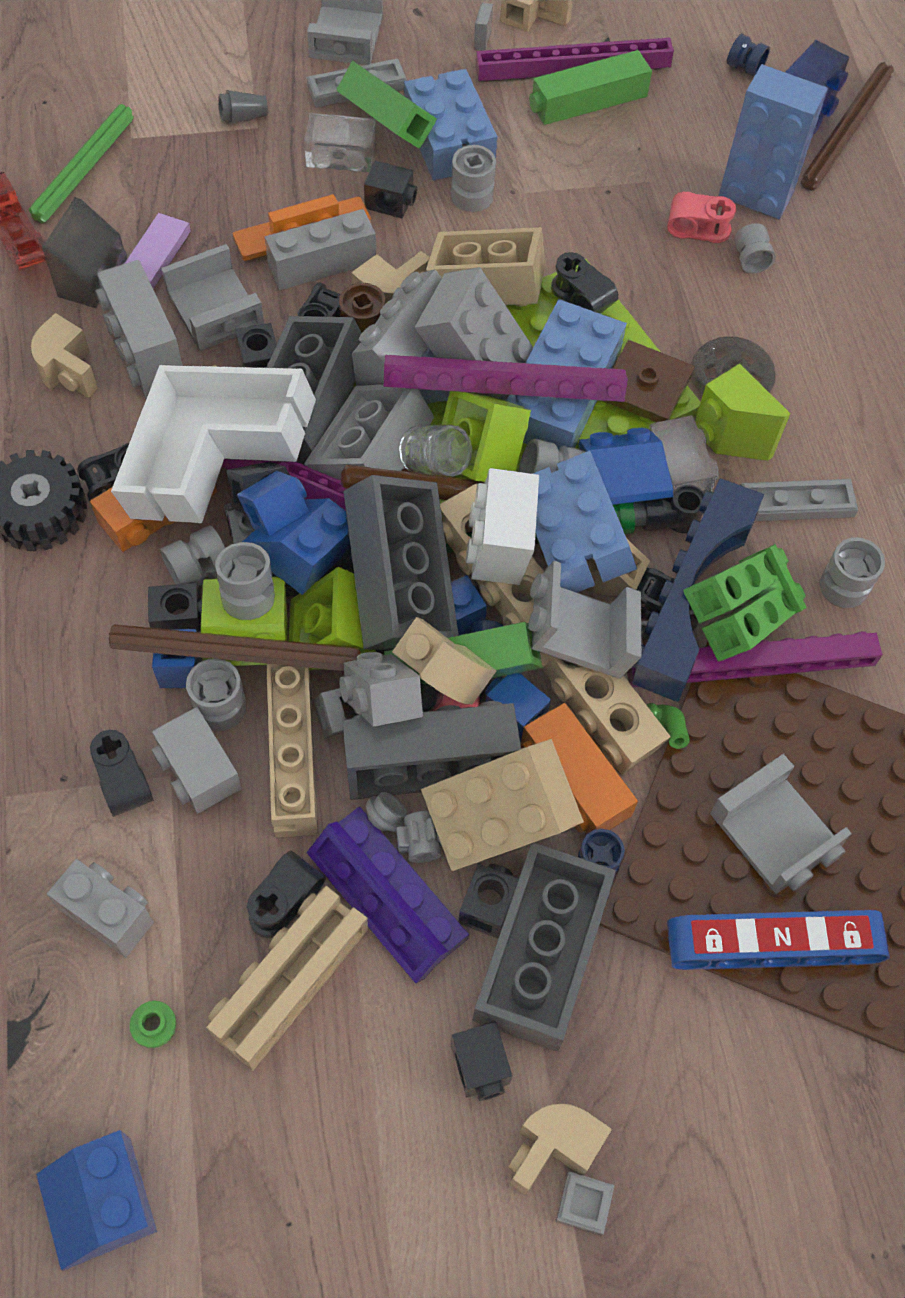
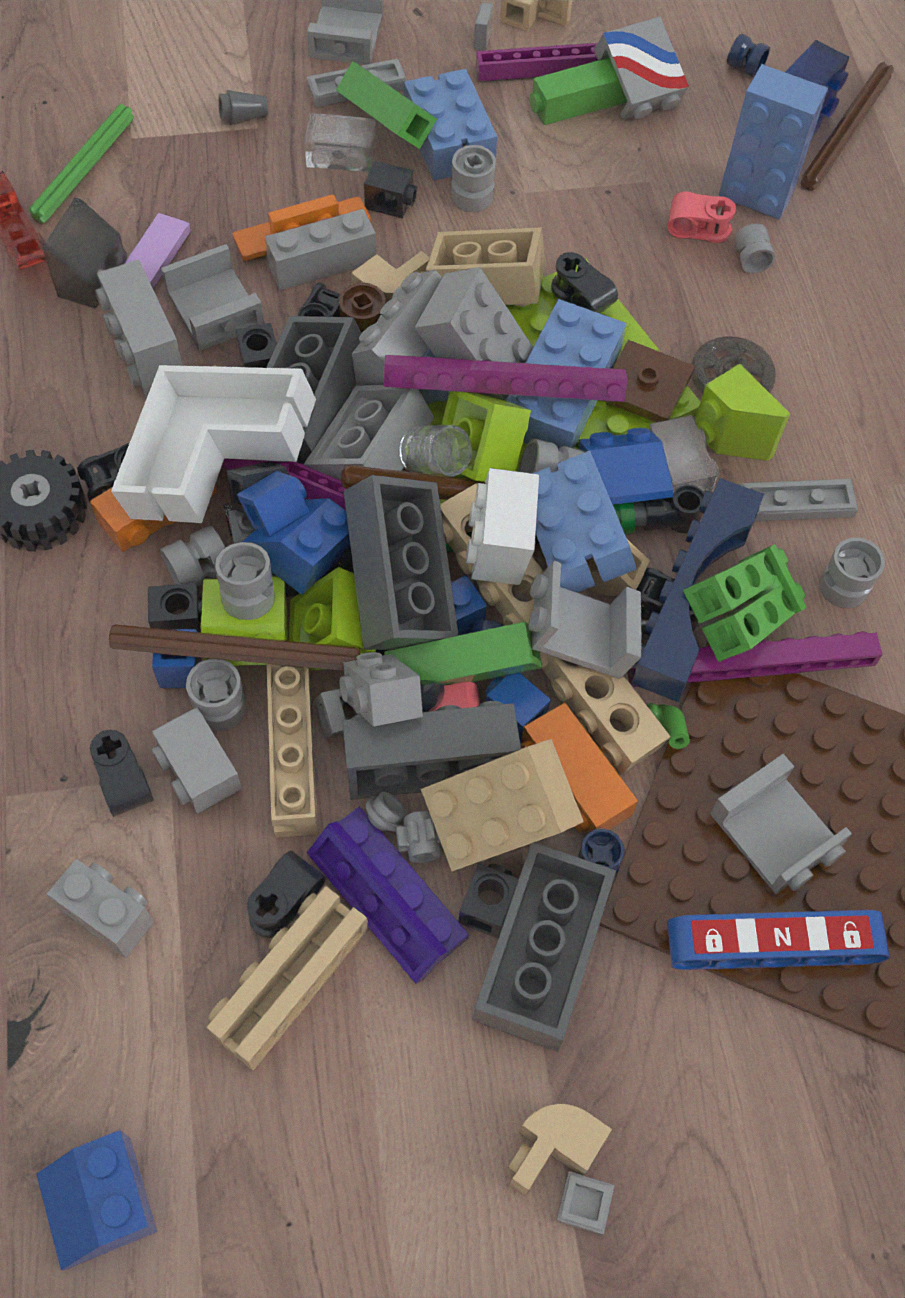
tan brick [31,313,98,398] -> none
bright green plate [130,1001,177,1048] -> none
tan brick [392,617,497,705] -> none
black brick [450,1021,513,1101] -> none
none -> panel [594,16,689,120]

